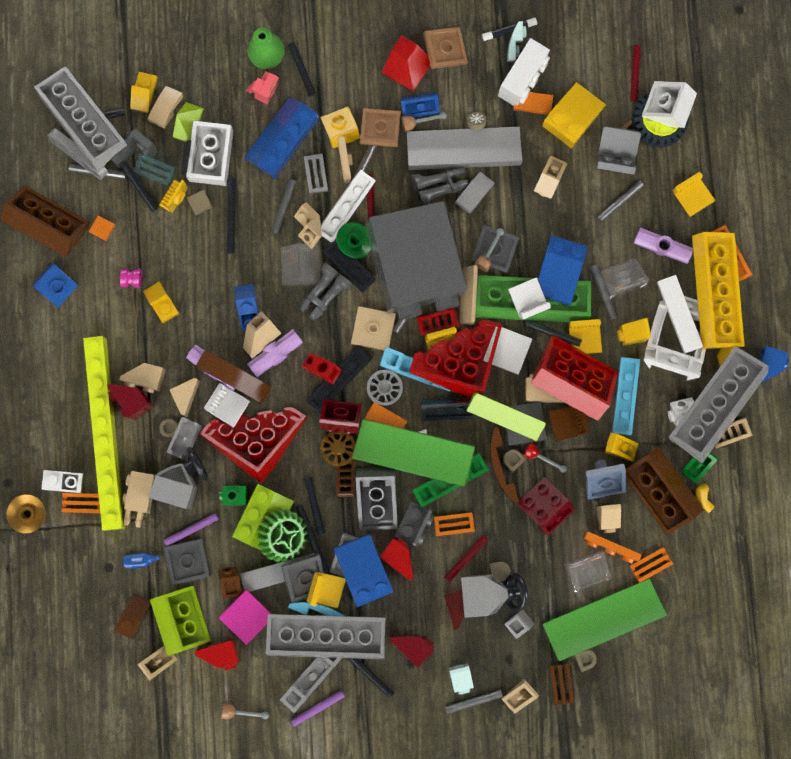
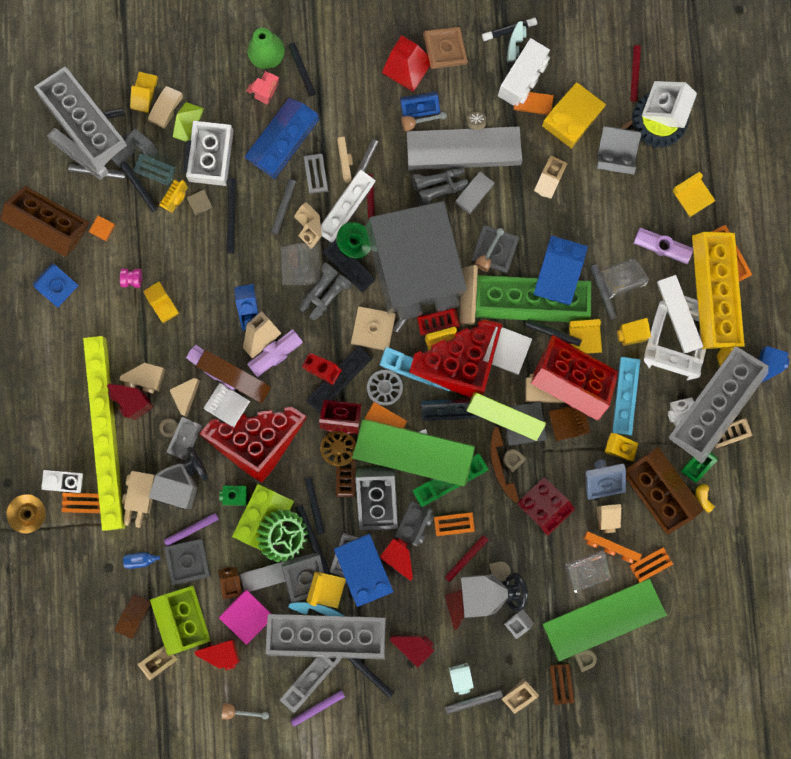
yellow piece [320,107,360,149] -> none
medium nougat plate [360,108,401,147] -> none
white piece [508,277,551,319] -> none
hinge [523,443,567,473] -> none
flat silver bar [597,180,644,222] -> none

